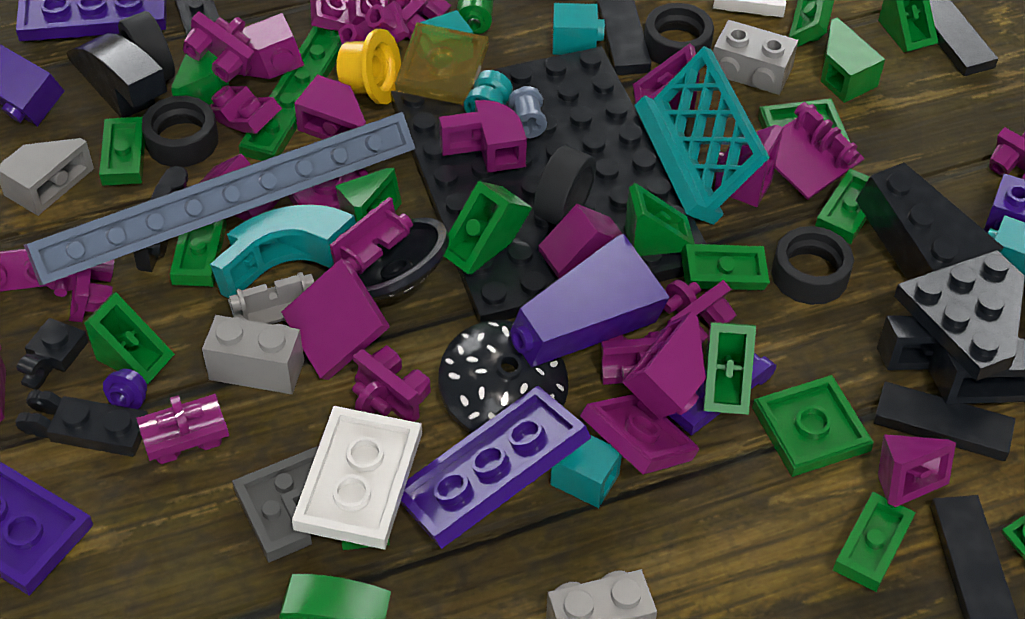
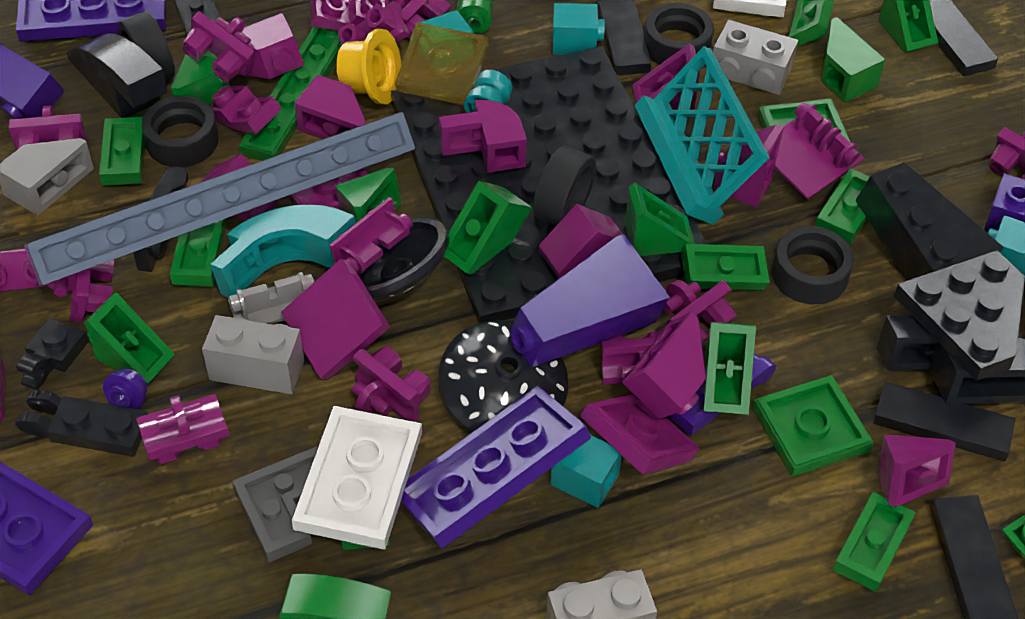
sand blue bush [508,86,547,138] -> none
none -> magenta hips [9,105,89,151]

